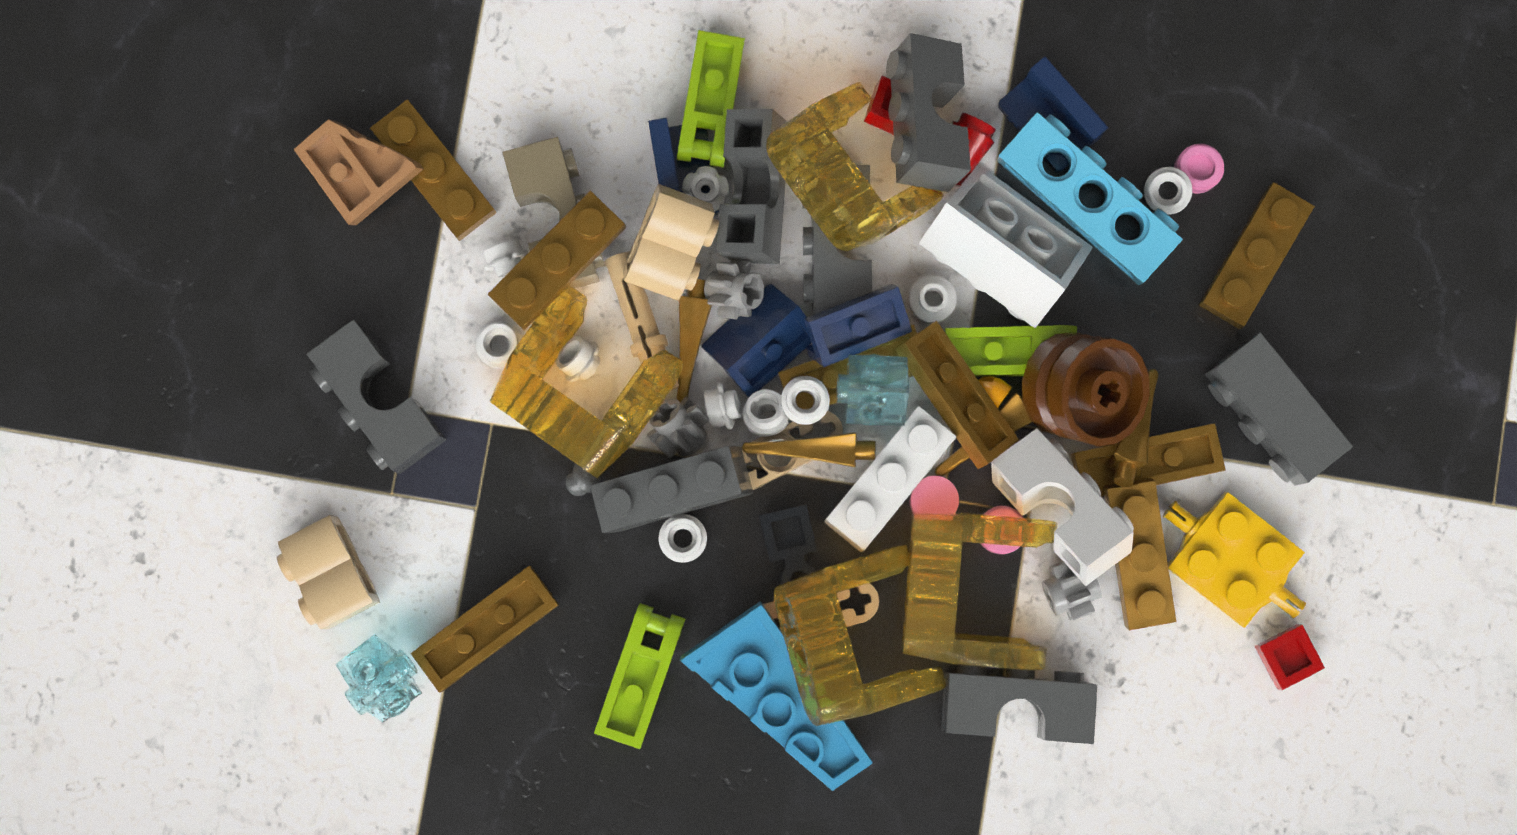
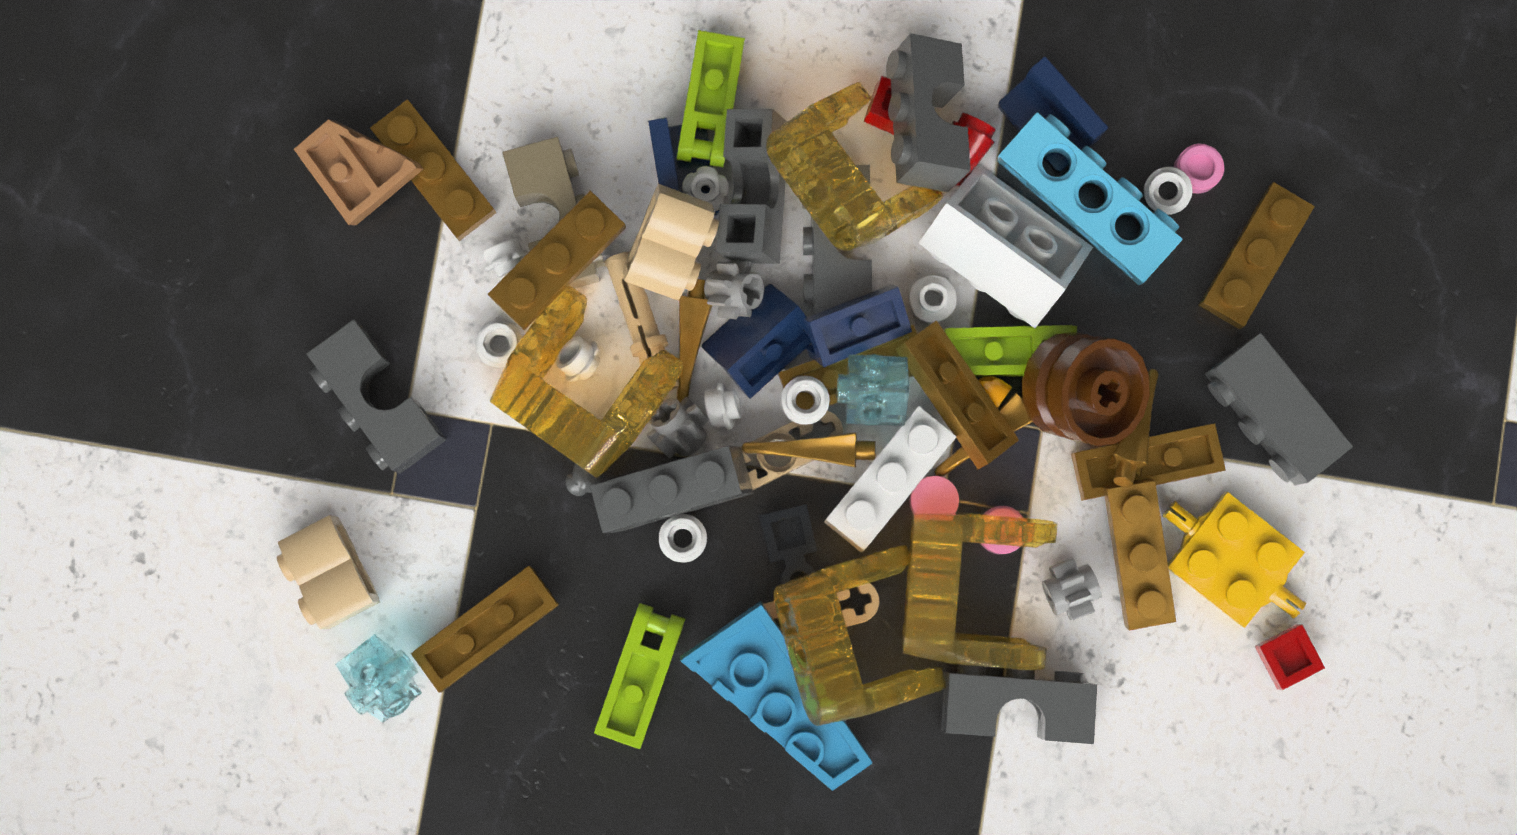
white plate [742,389,790,437] -> none
white arch [991,428,1134,586] -> none

